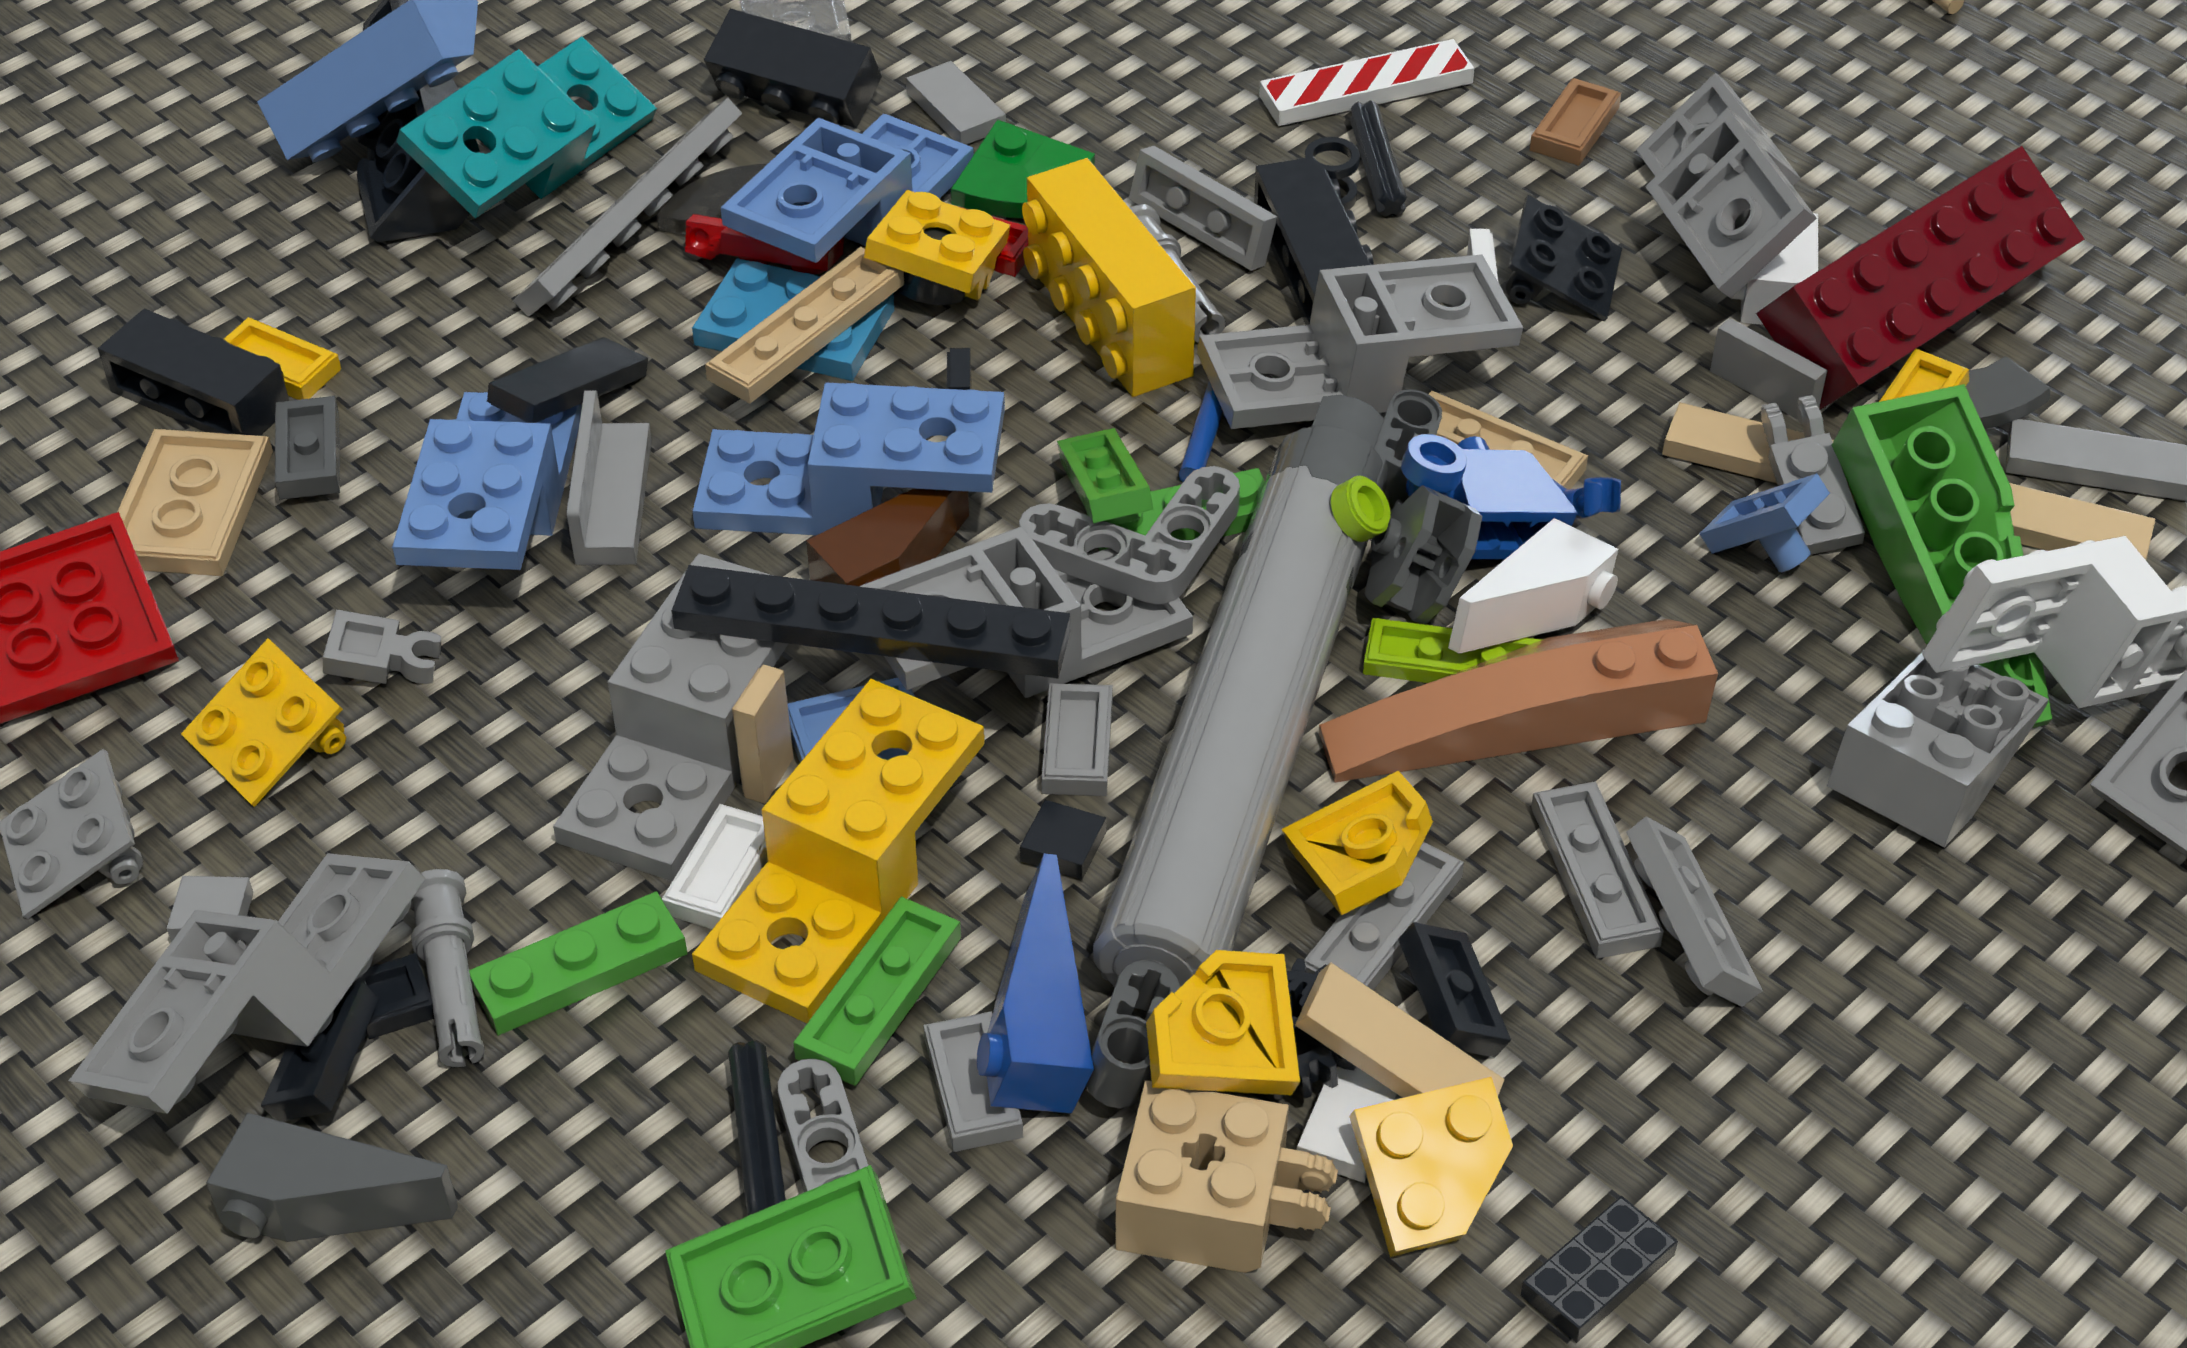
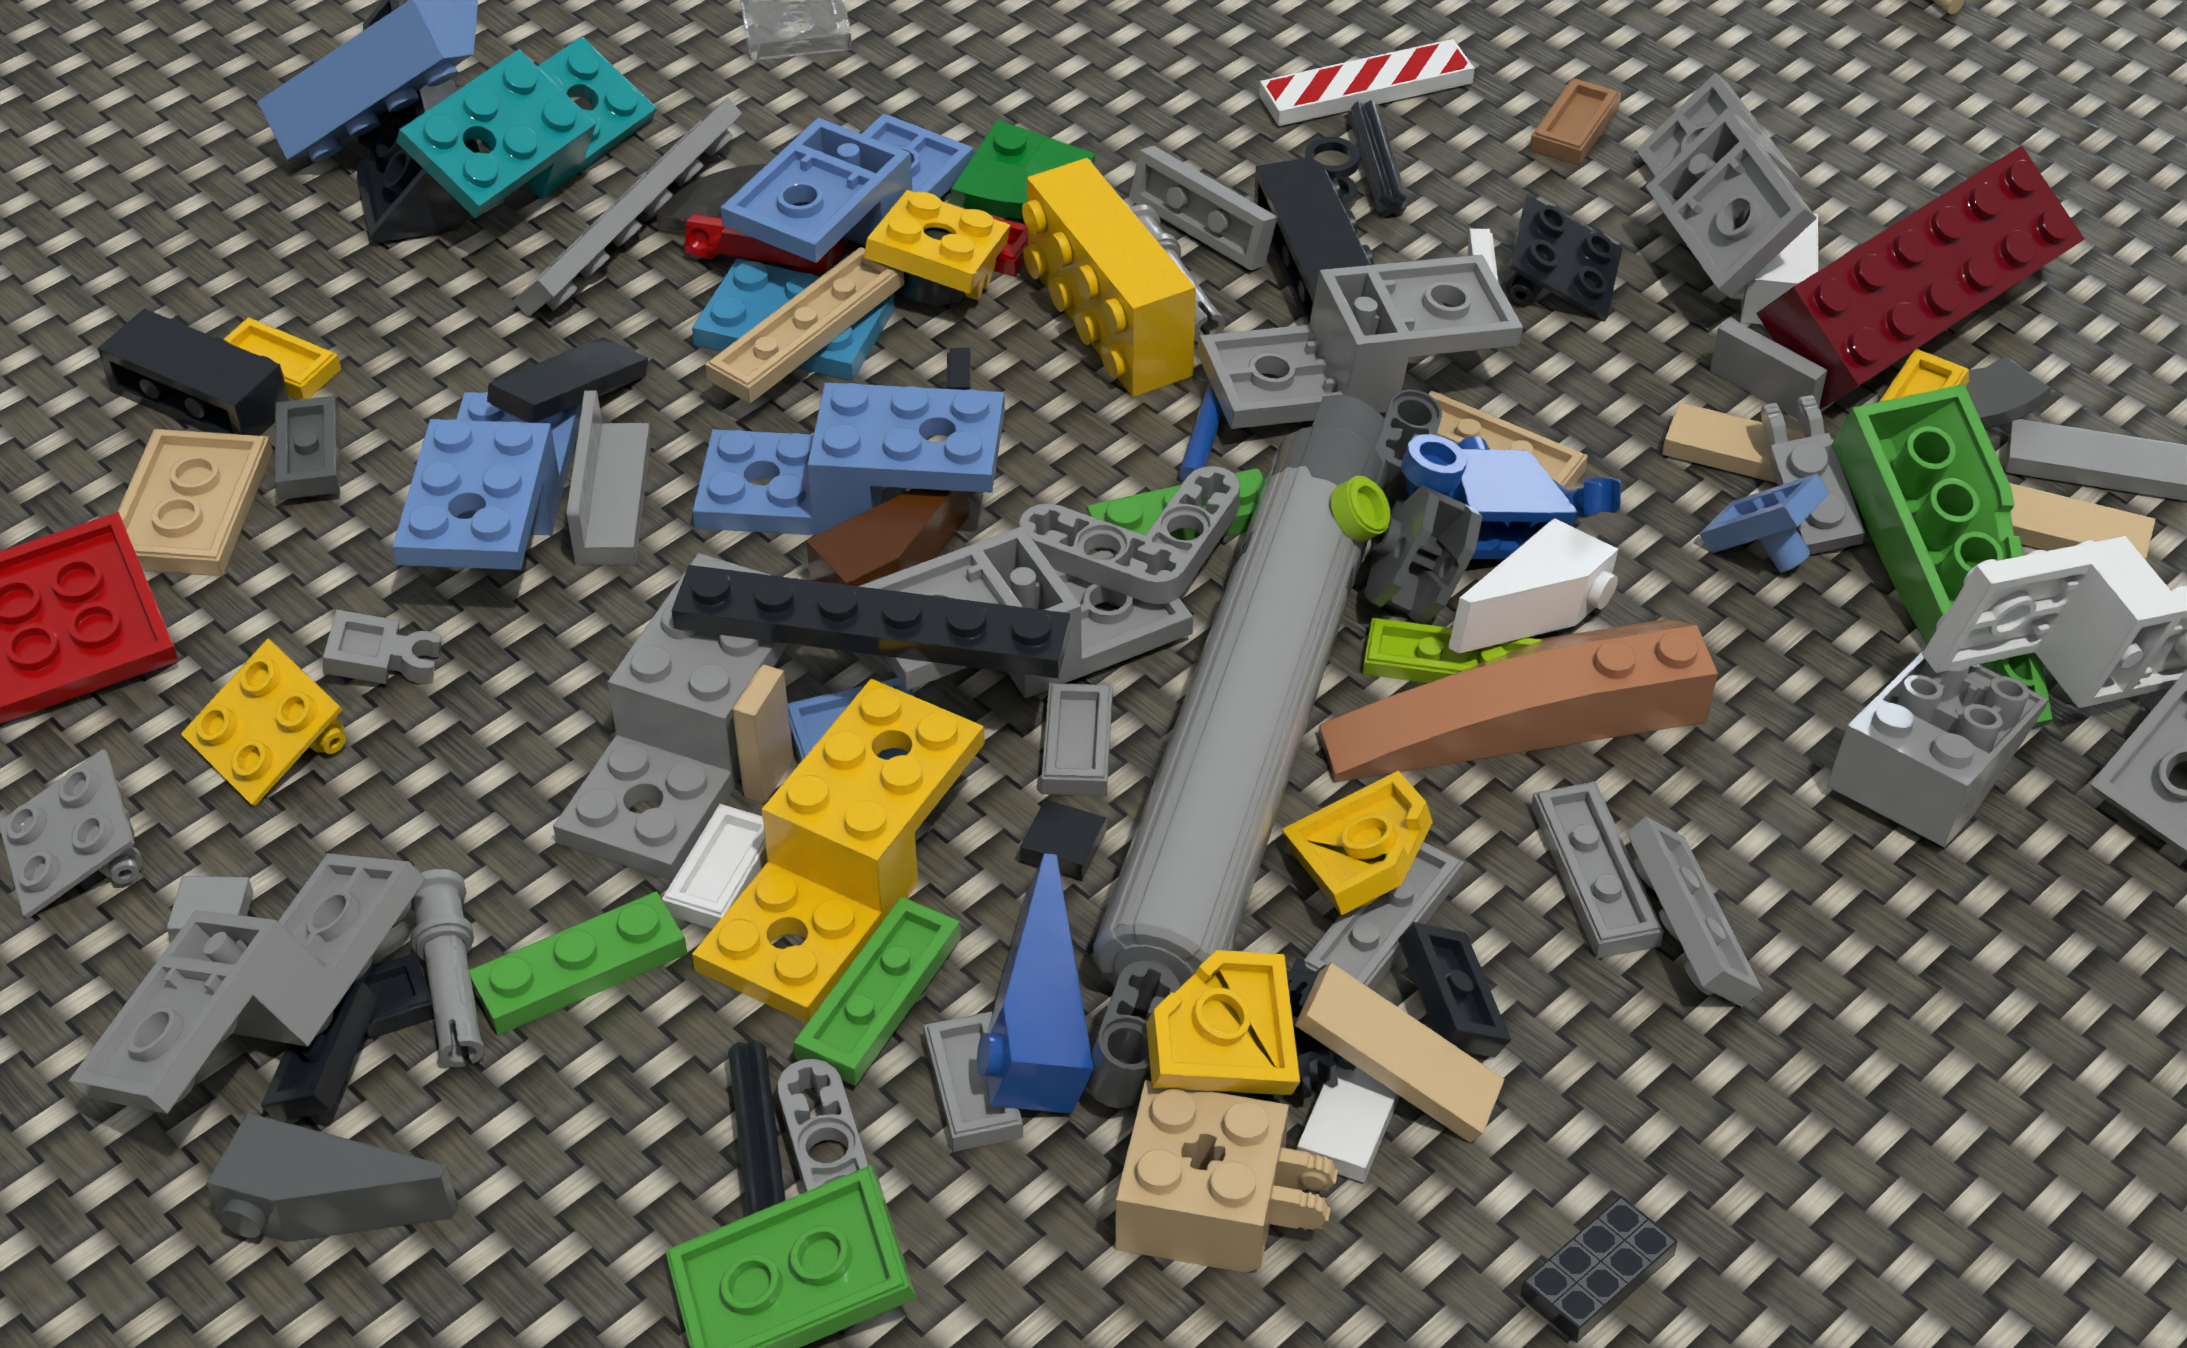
black brick [704,8,882,129] -> none
light grey tile [906,61,1006,145] -> none
bright green plate [1057,428,1154,525] -> none
yellow plate [1349,1076,1513,1257] -> none

